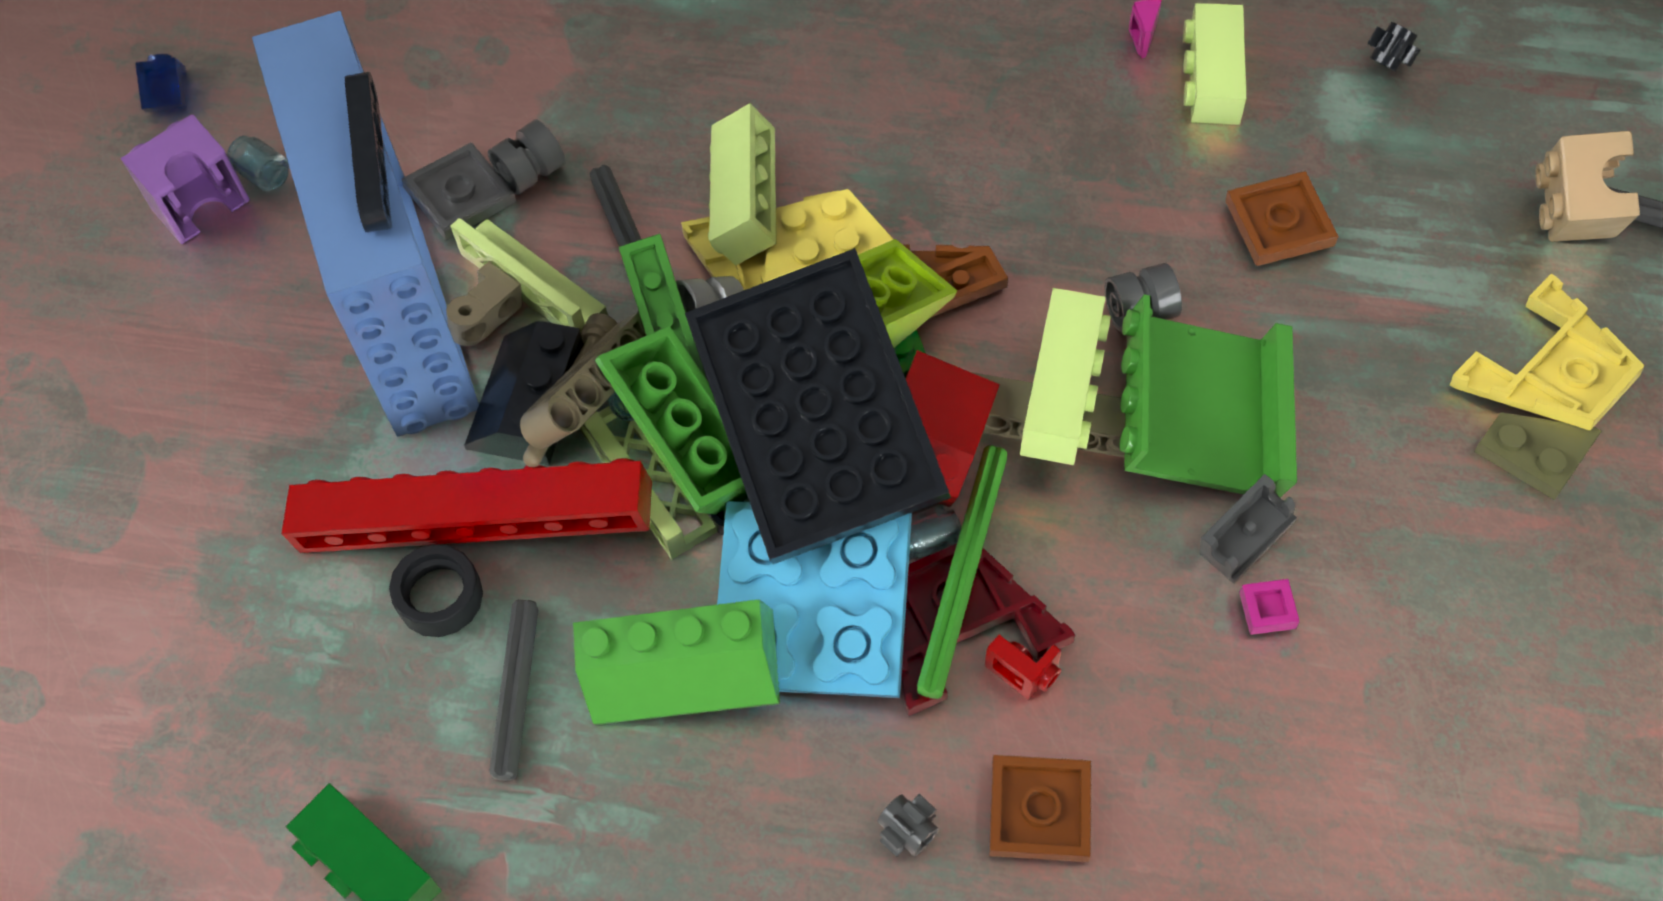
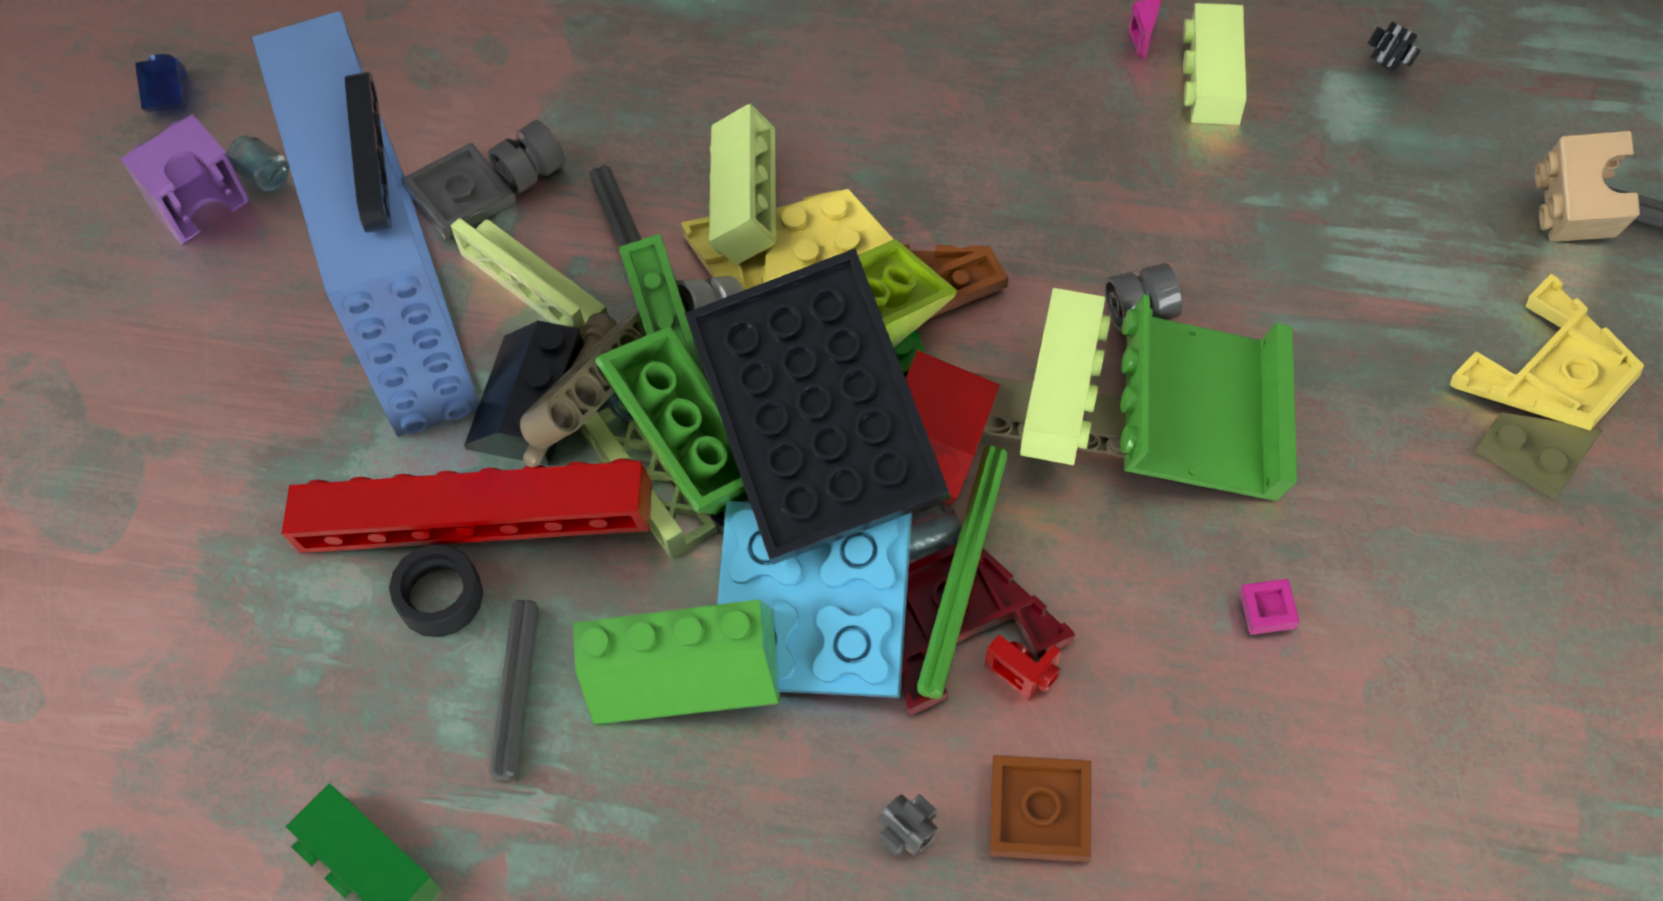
dark tan leg [446,261,522,346] -> none
dark grey hinge [1199,474,1297,583] -> none
dark orange plate [1225,171,1339,266] -> none

